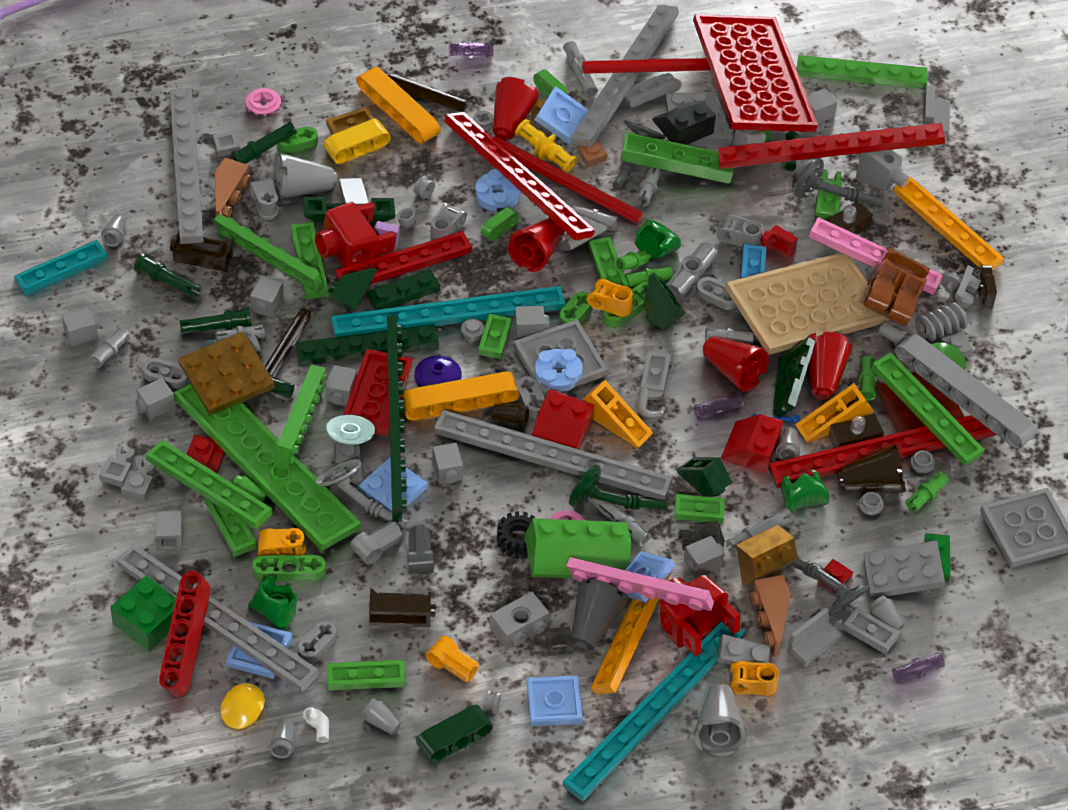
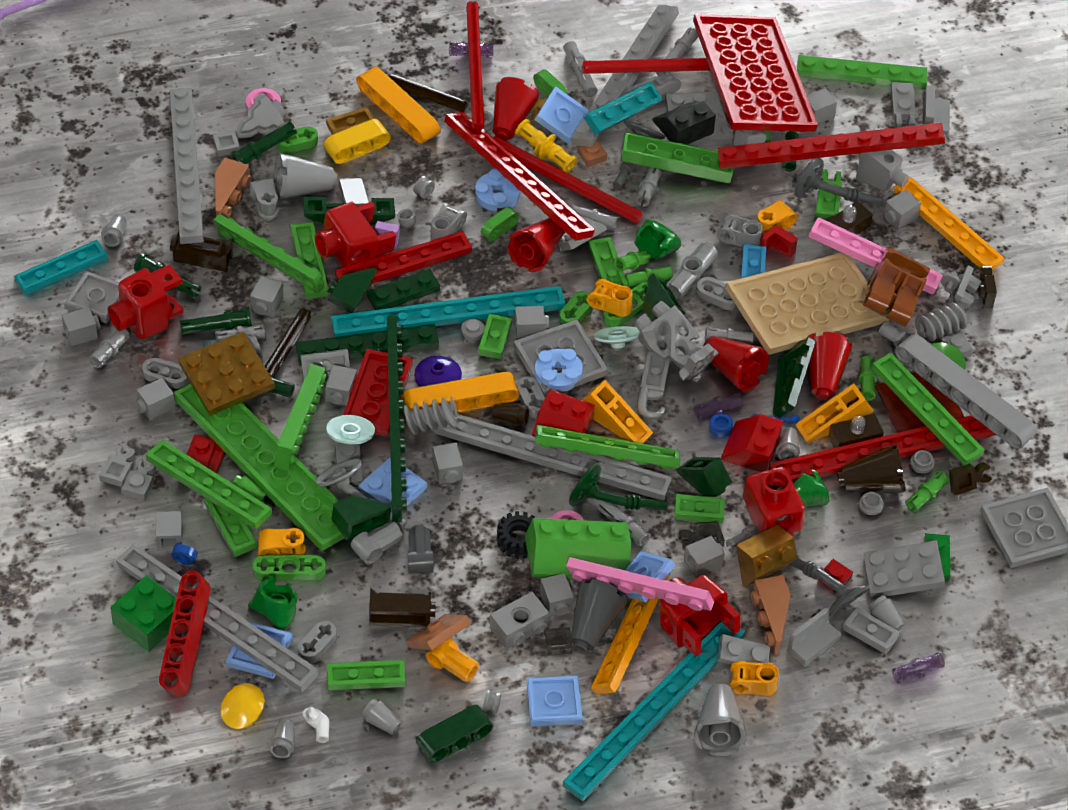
none -> light grey plate [64,271,119,323]
none -> red piece [107,264,184,339]
none -> blue tile [171,544,198,565]
none -> light grey rock [235,92,286,139]
none -> light grey plate [300,349,350,380]
none -> dark green slope [331,496,391,540]
none -> light grey piece [404,396,458,434]
none -> nougat plate [405,614,471,650]
none -> red axle [466,1,484,130]
none -> bright green plate [535,425,681,469]
none -> light grey brick [540,573,574,617]
none -> teal tile [583,82,663,136]
none -> light aqua dish [594,326,640,348]
none -> light grey hips [635,301,719,381]
none -> light grey pin [656,27,698,76]
none -> blue tile [709,413,733,437]
none -> red piece [742,467,805,536]
none -> light orange piece [757,200,798,235]
none -> light grey brick [883,190,921,230]
none -> light grey hinge [891,82,916,128]
none -> dark brown plate [948,462,992,495]

